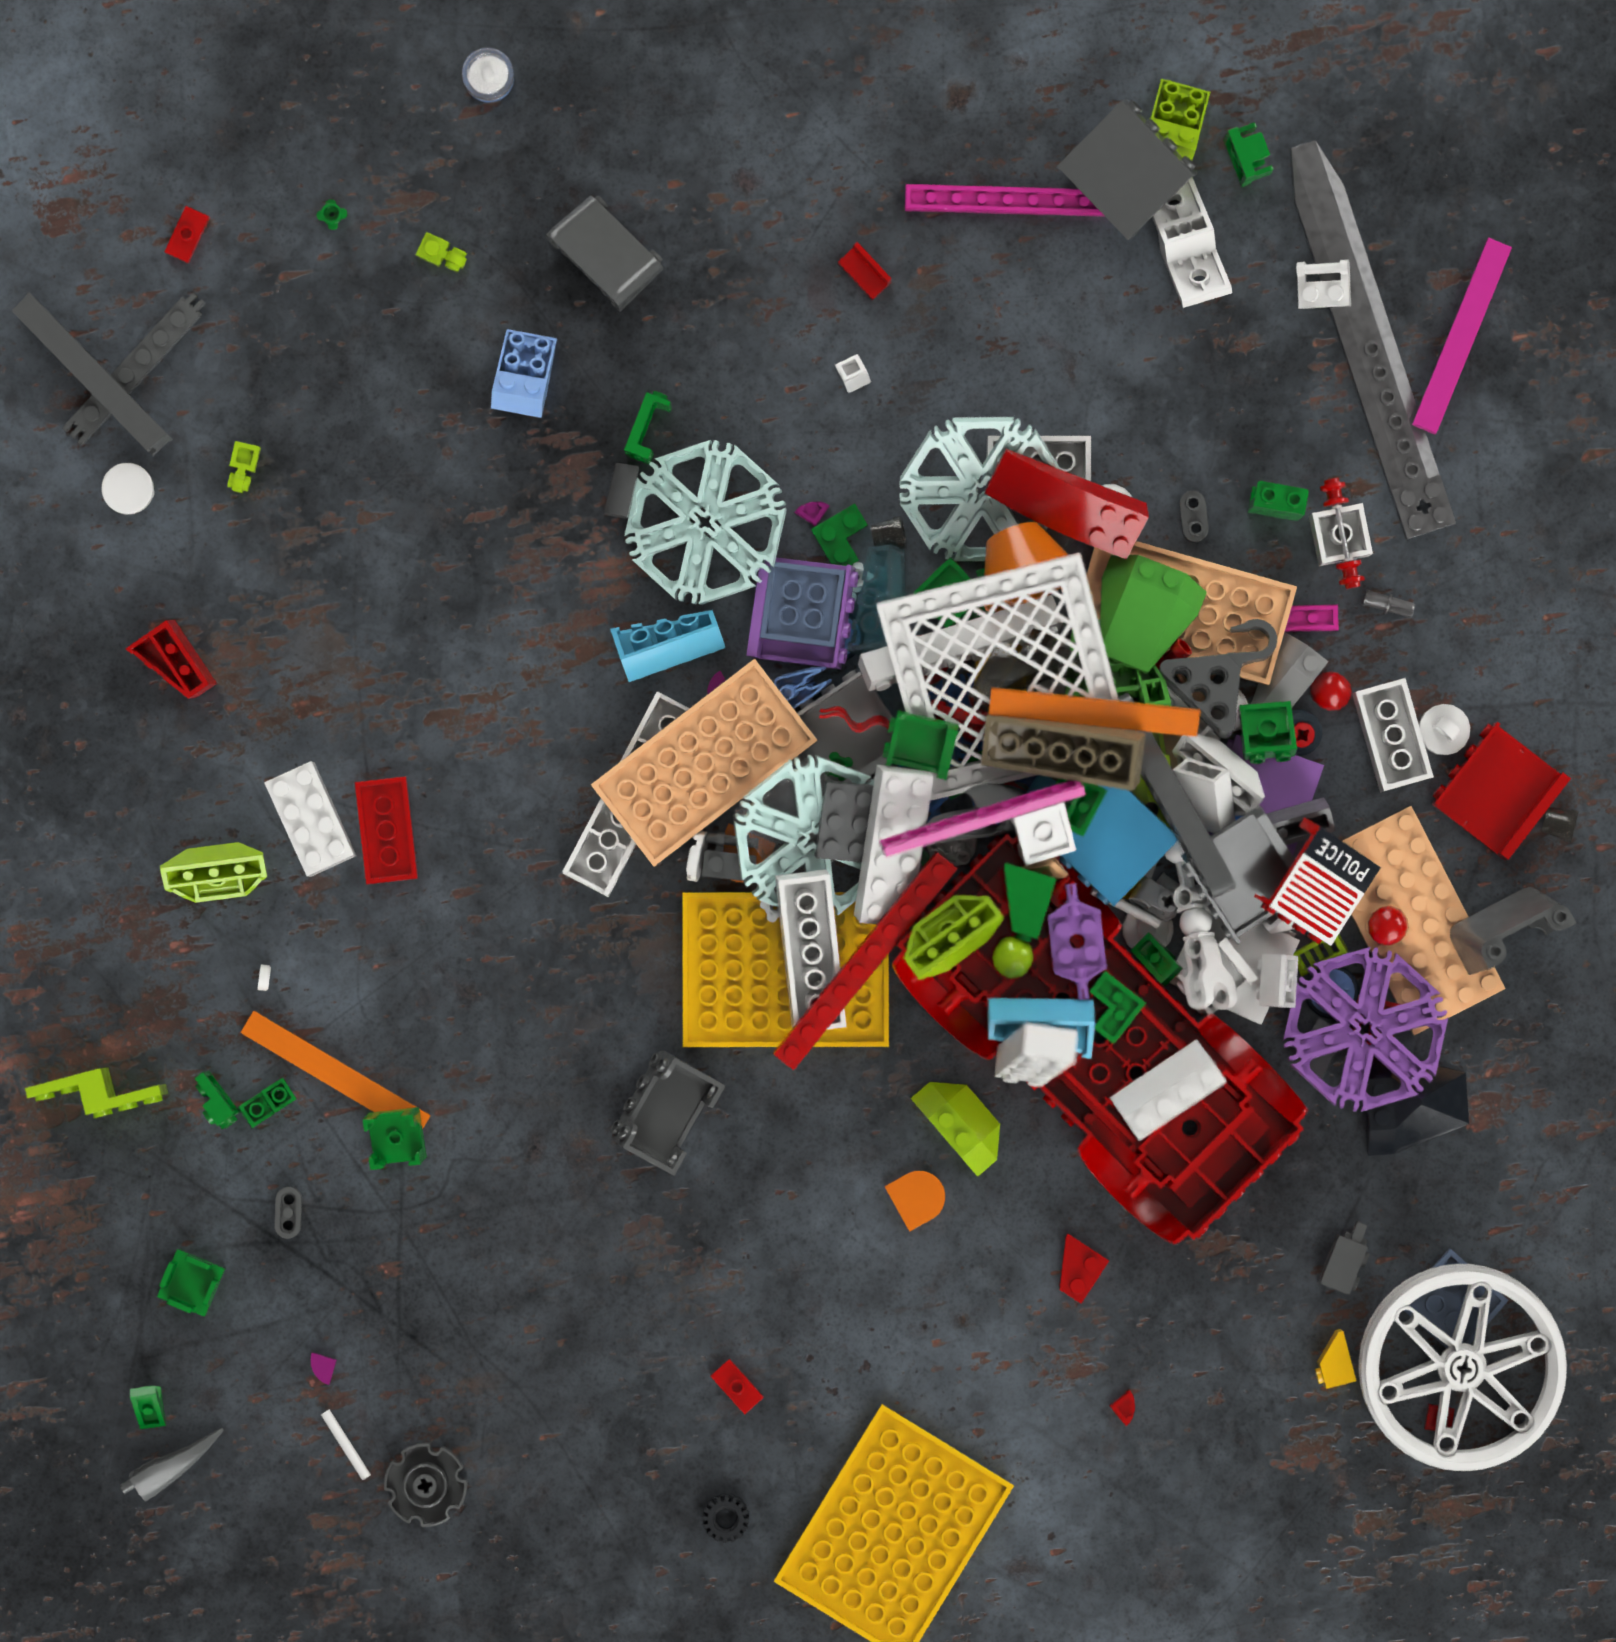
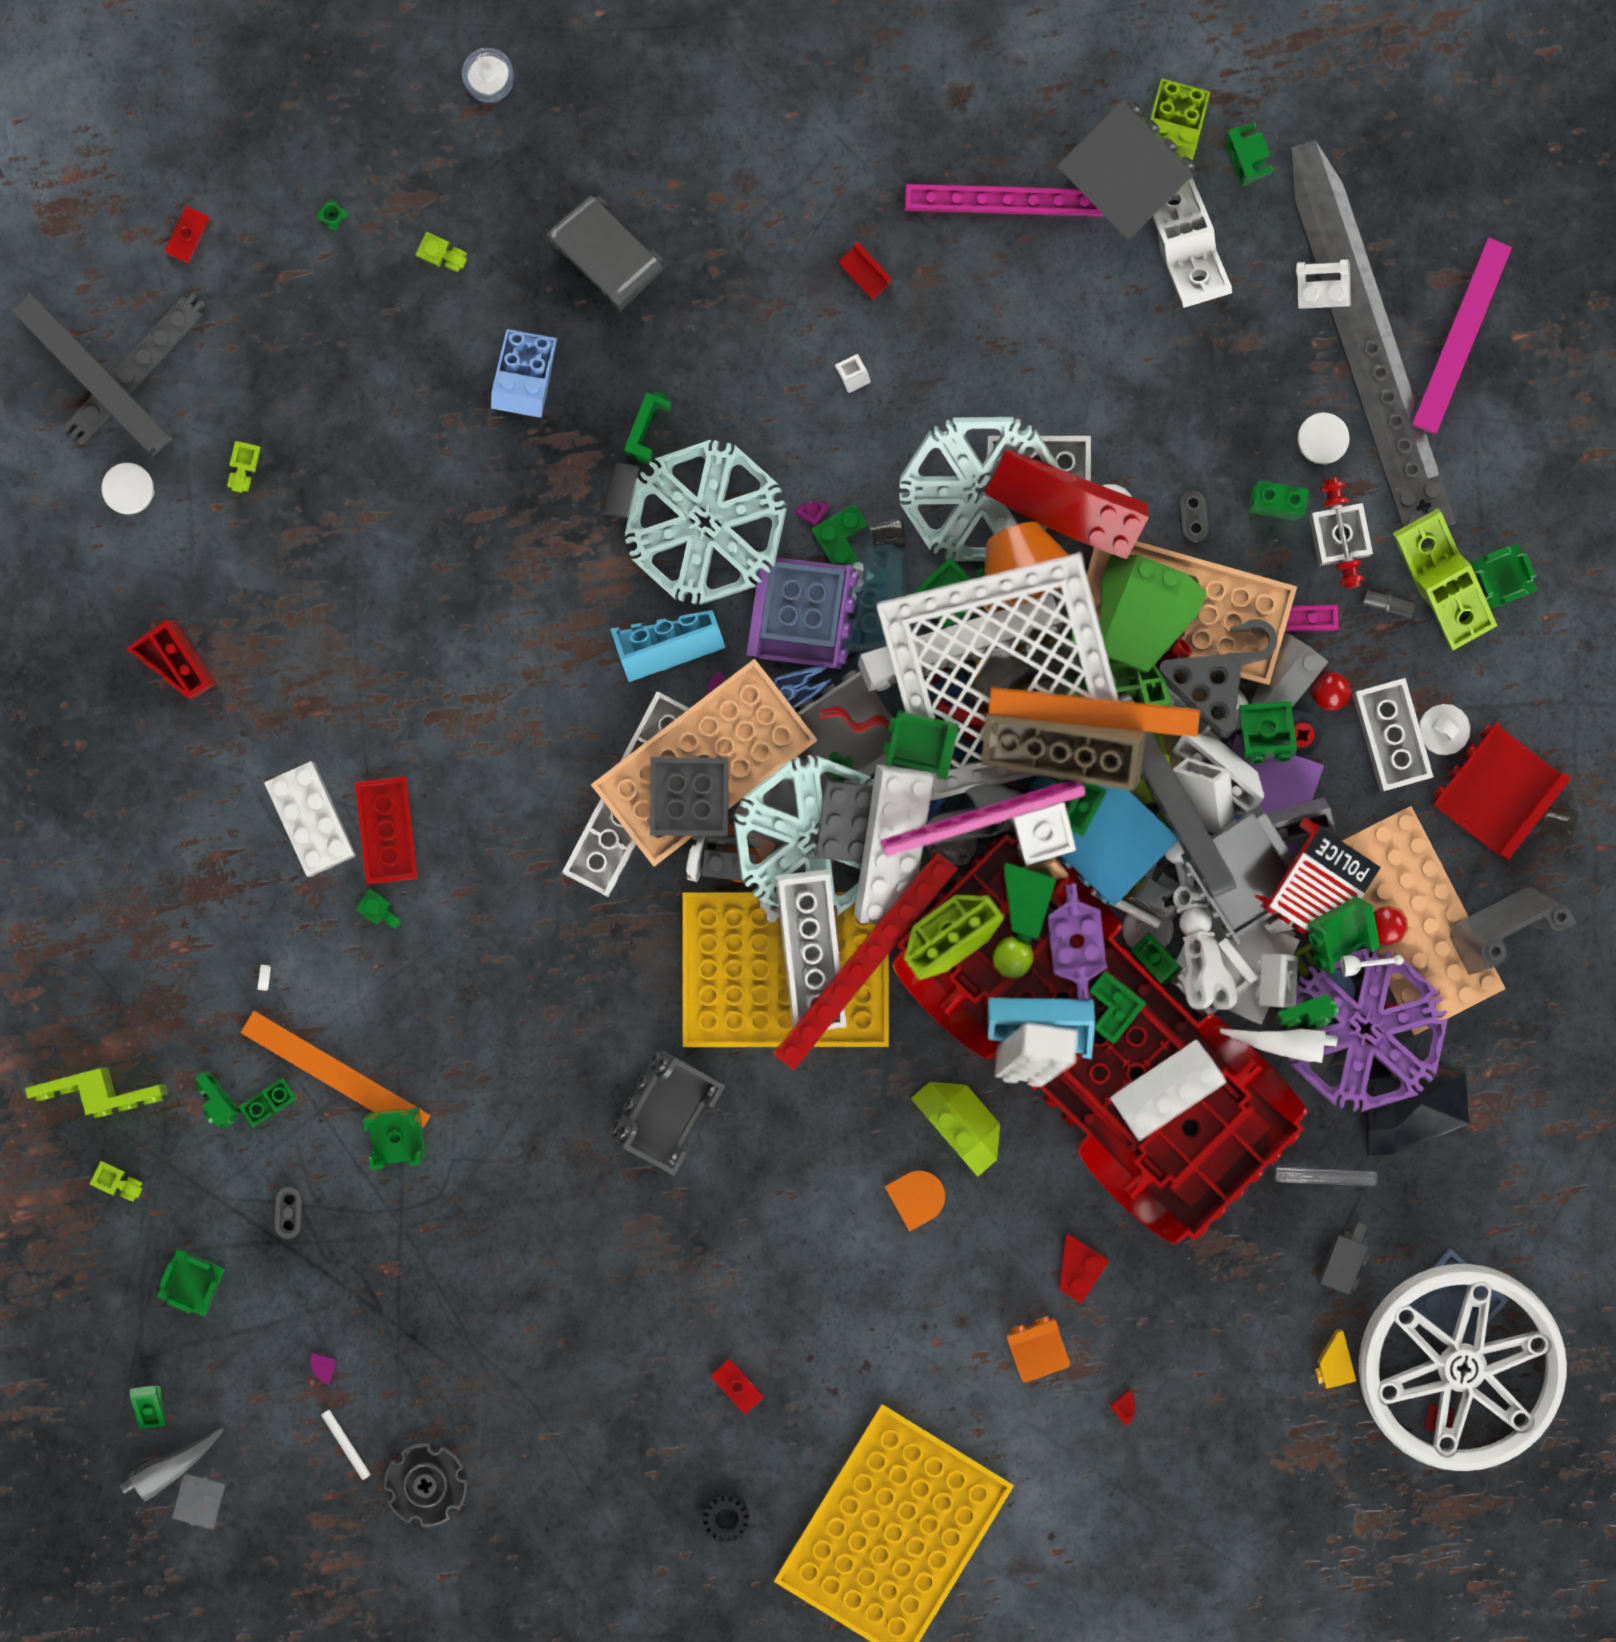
lime wedge [160,842,267,903] -> none
none -> lime plate [90,1161,143,1202]
none -> clear piece [172,1474,225,1529]
none -> green plate [355,889,402,929]
none -> dark grey plate [650,757,729,836]
none -> orange bracket [1005,1315,1070,1382]
none -> white piece [1220,1029,1337,1063]
none -> green plate [1274,994,1339,1031]
none -> clear axle [1275,1168,1378,1186]
none -> white tile [1297,413,1349,465]
none -> green panel [1308,896,1380,975]
none -> white hinge [1341,955,1404,977]
none -> lime bracket [1393,508,1497,650]
none -> green panel [1470,543,1538,610]

